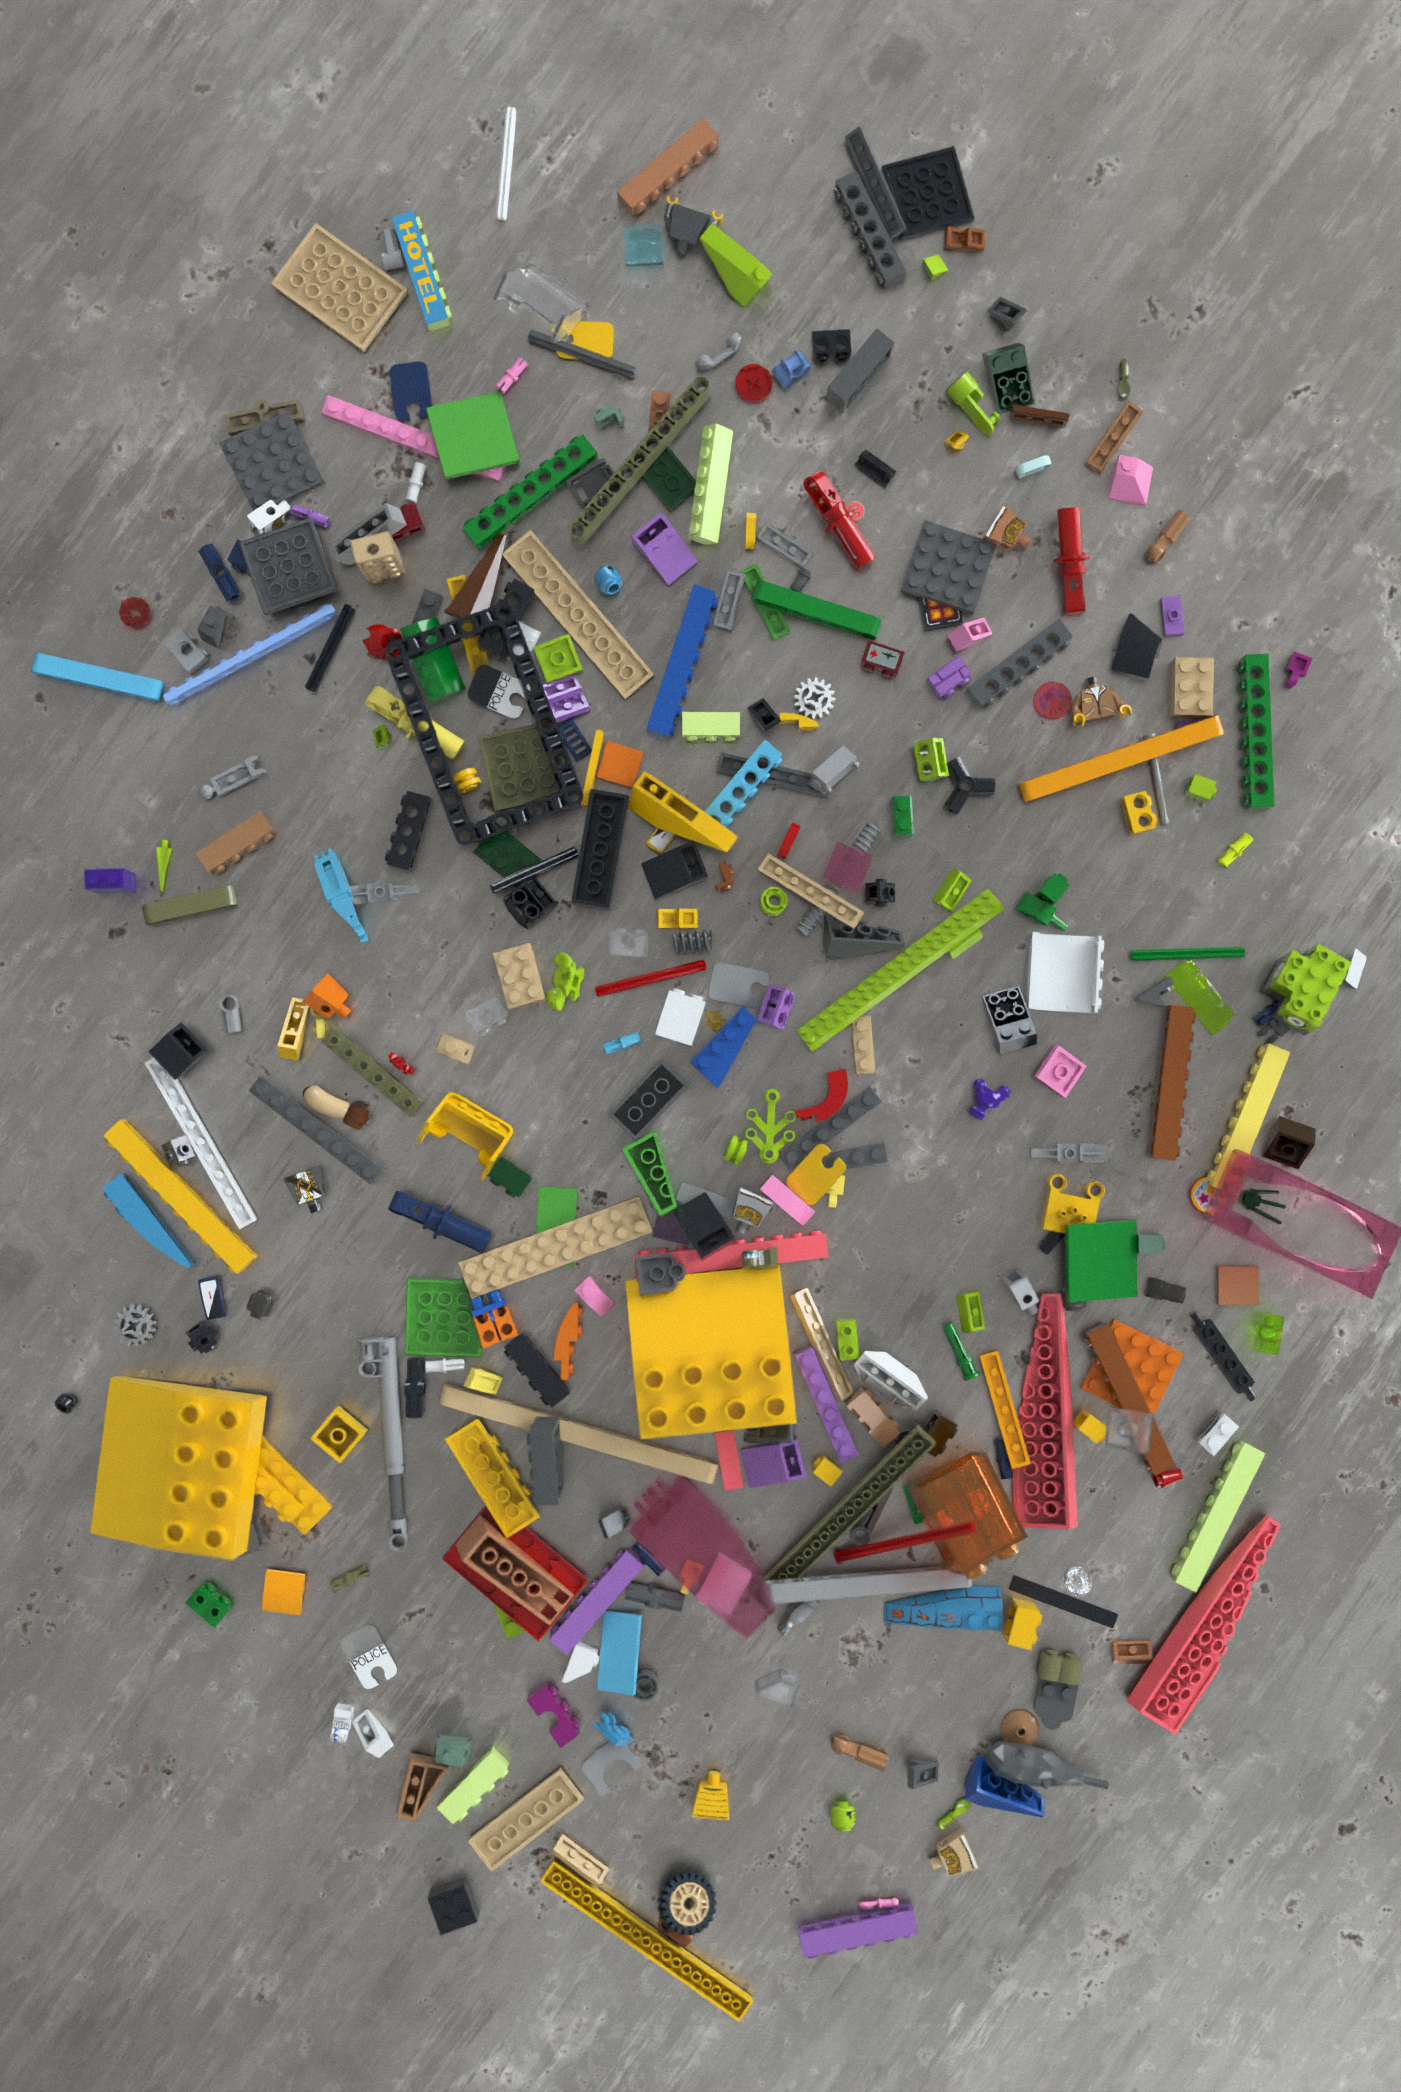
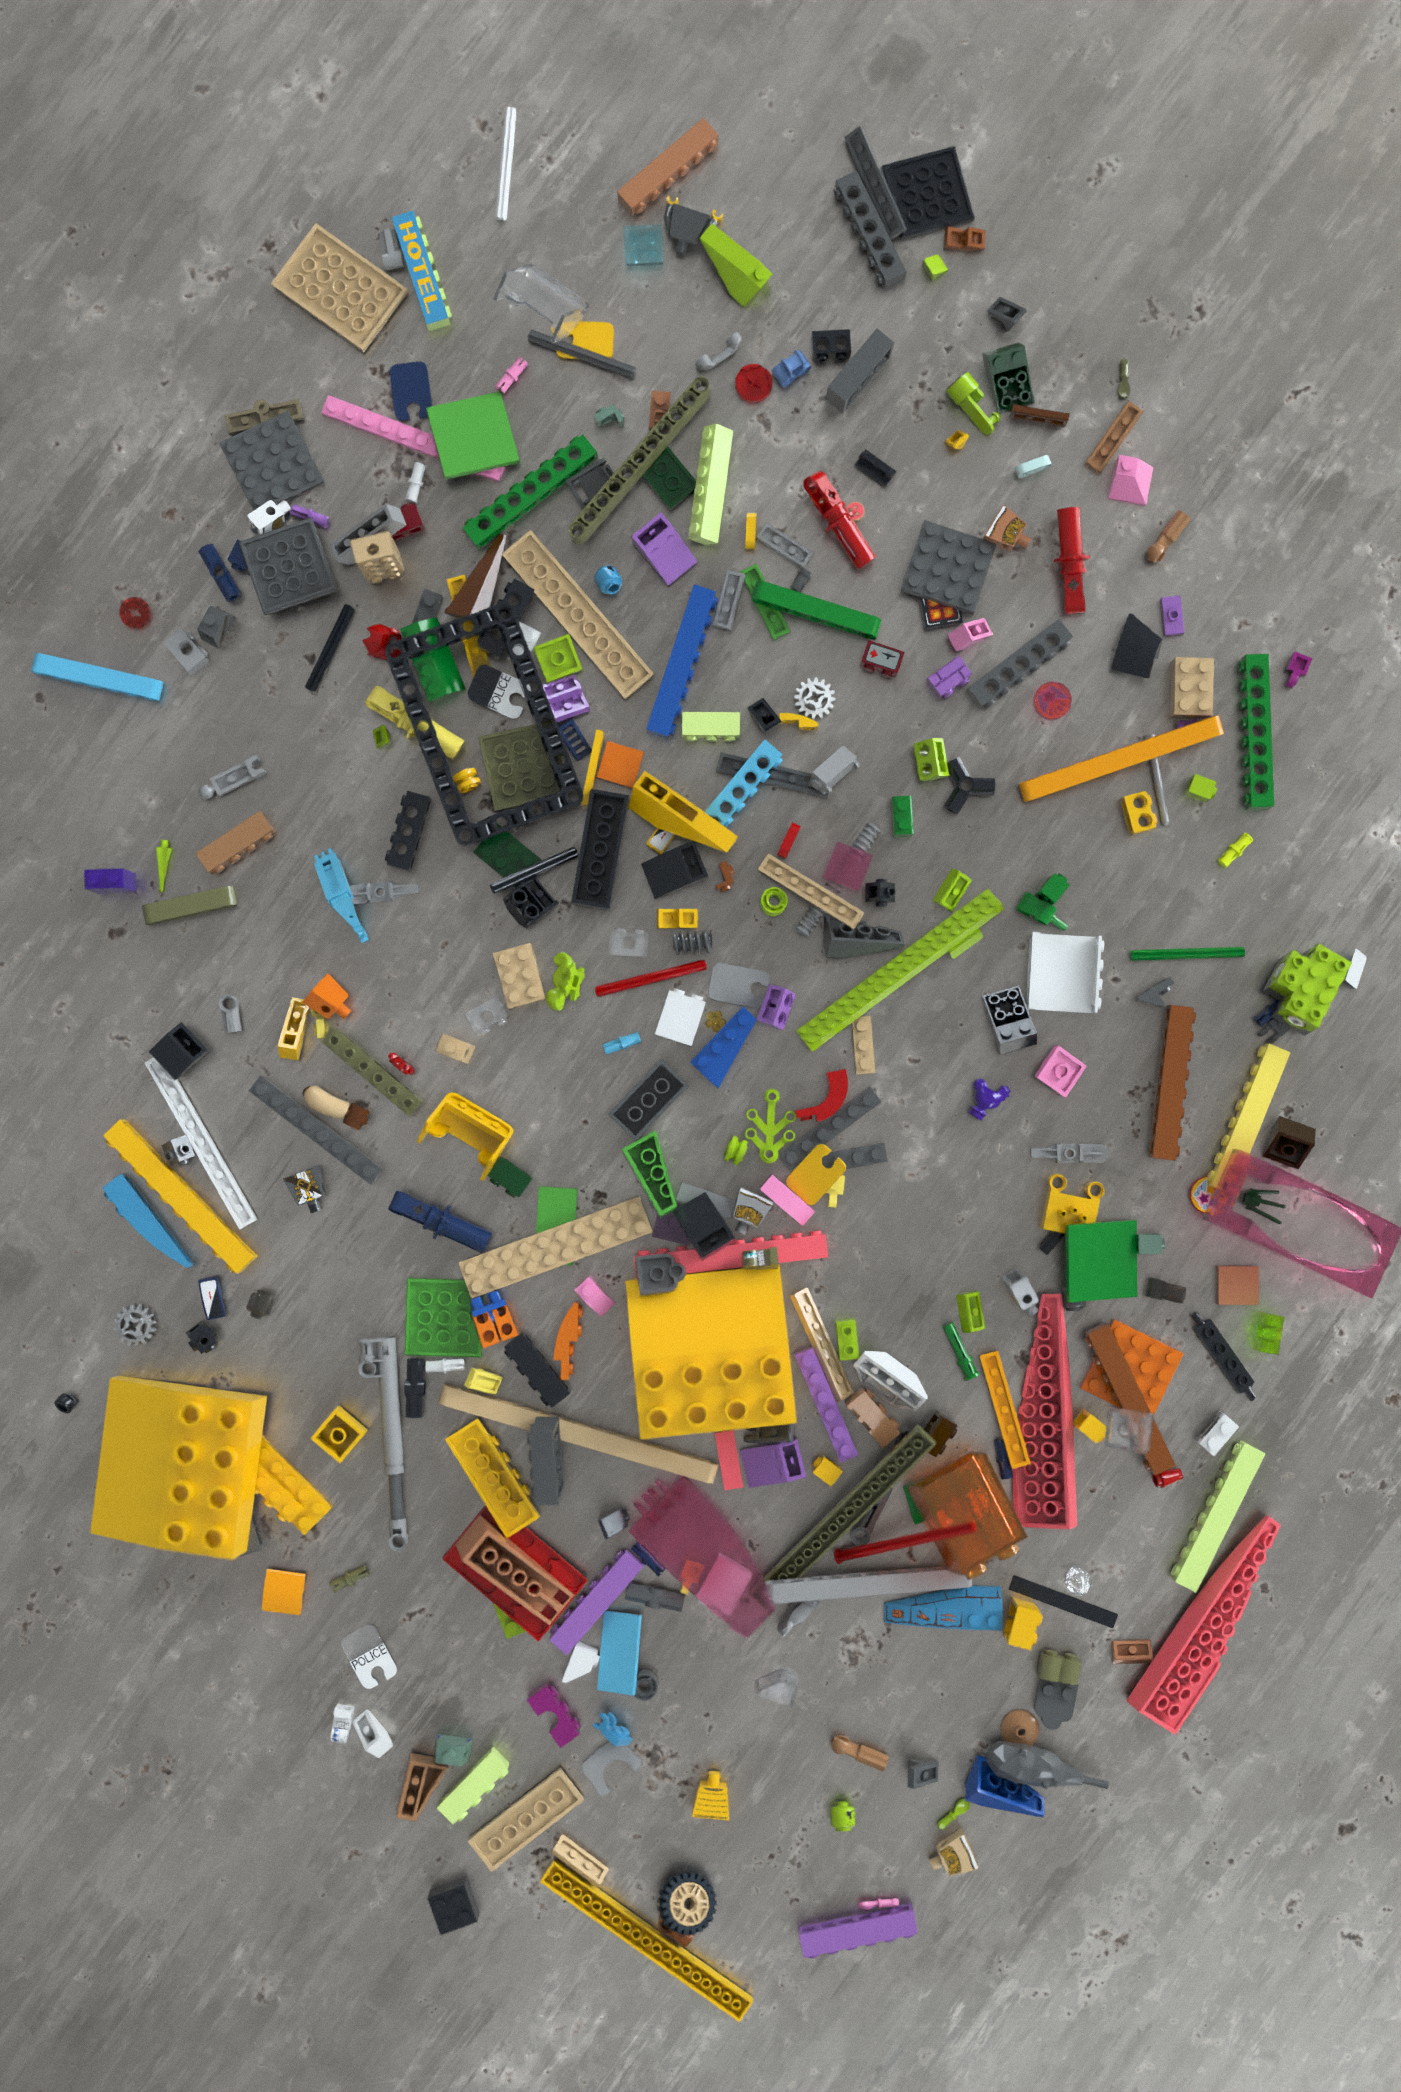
light blue plate [163,604,338,705] -> none
green brick [185,1581,233,1628] -> none
medium nougat torso [1071,676,1132,727] -> none
clear neon green windscreen [1165,960,1235,1036] -> none

